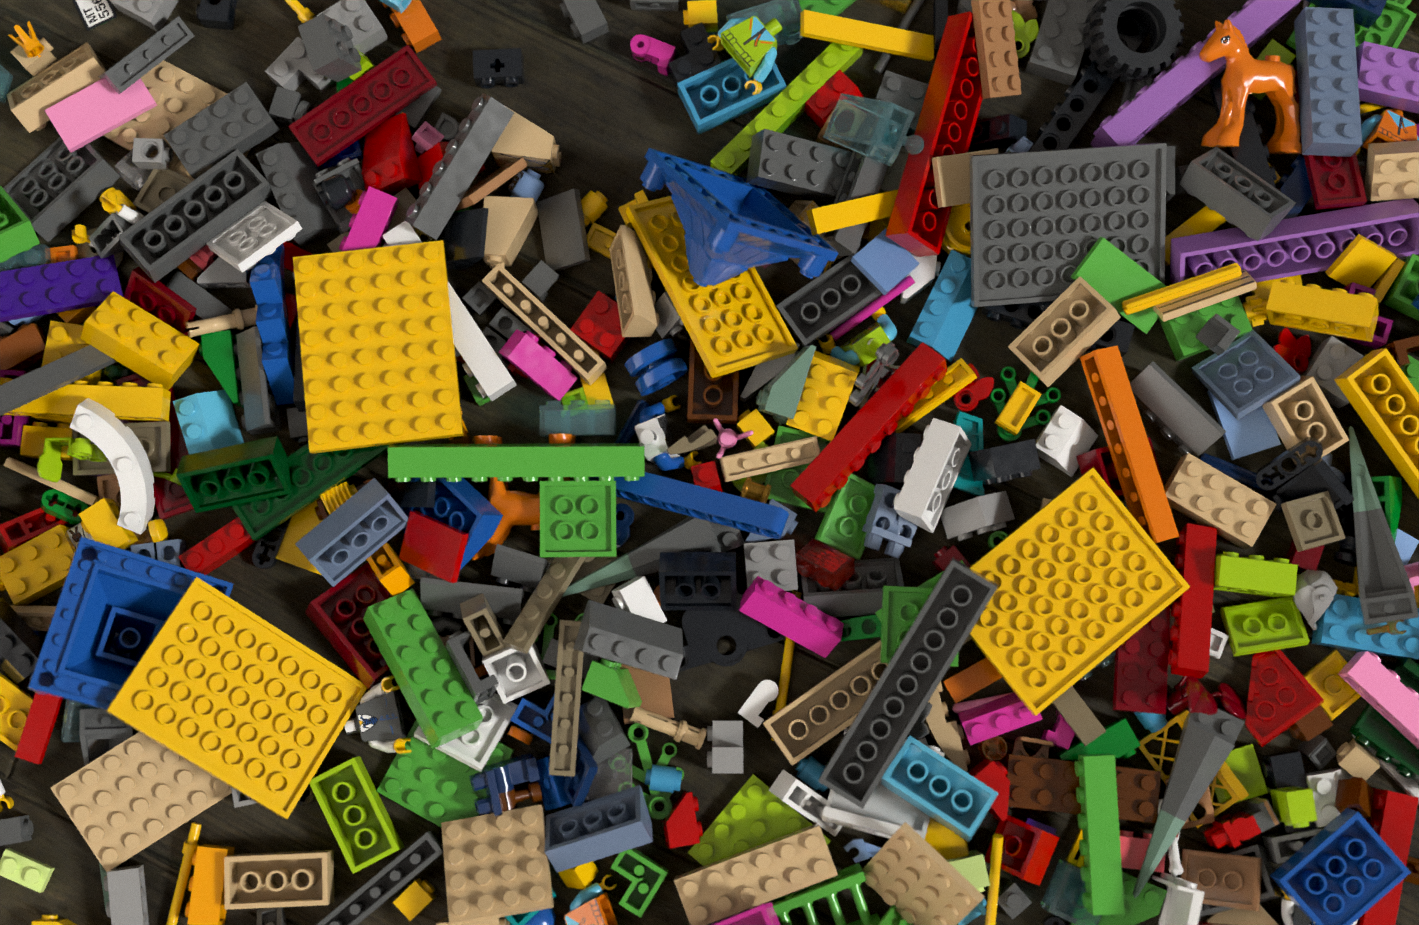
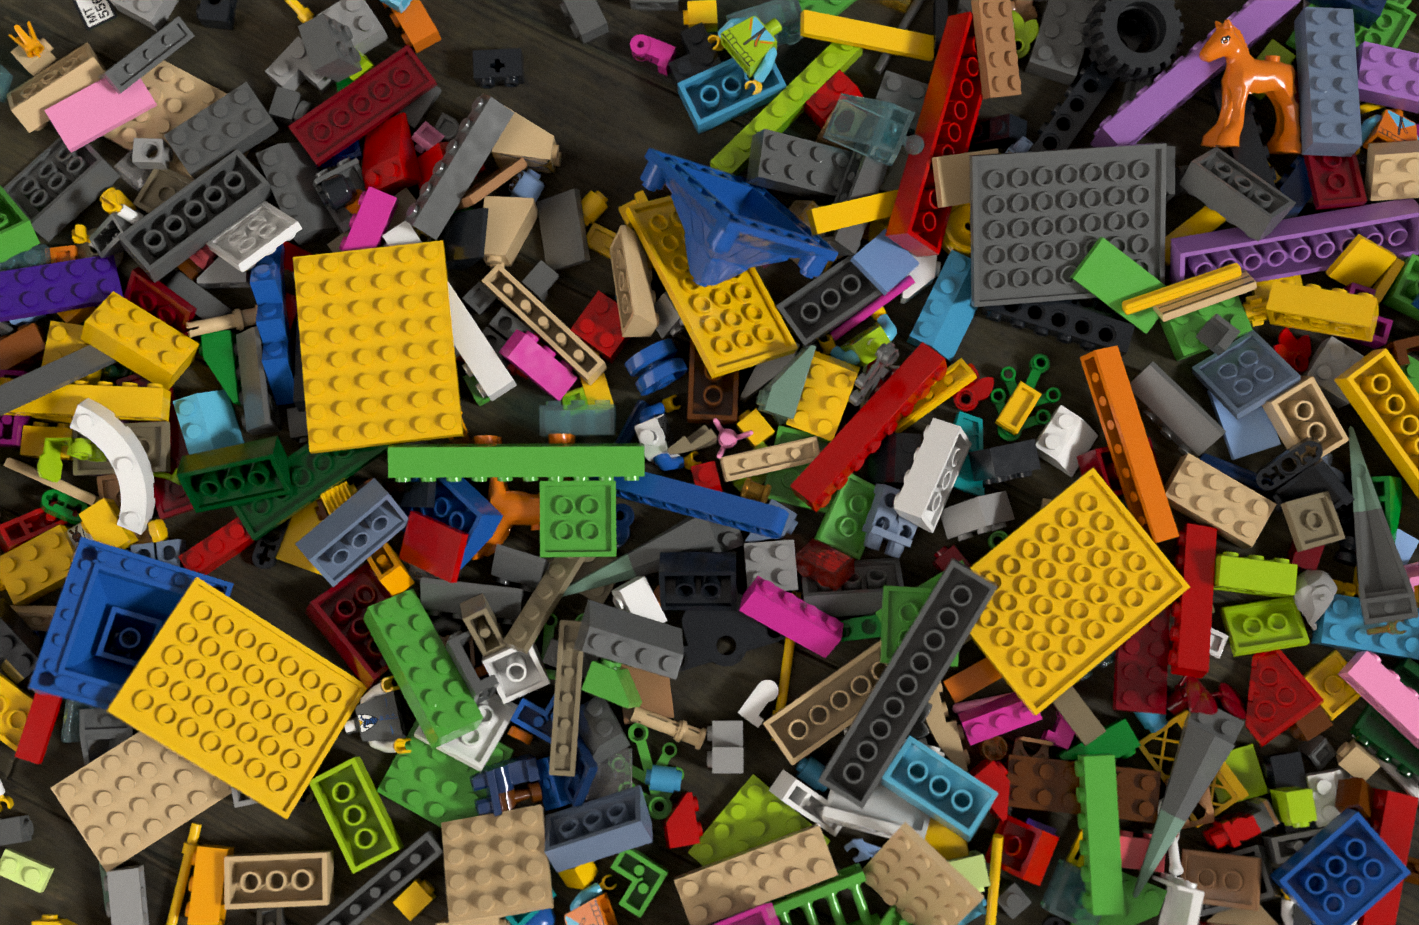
tan slope [1008,276,1121,387] -> none

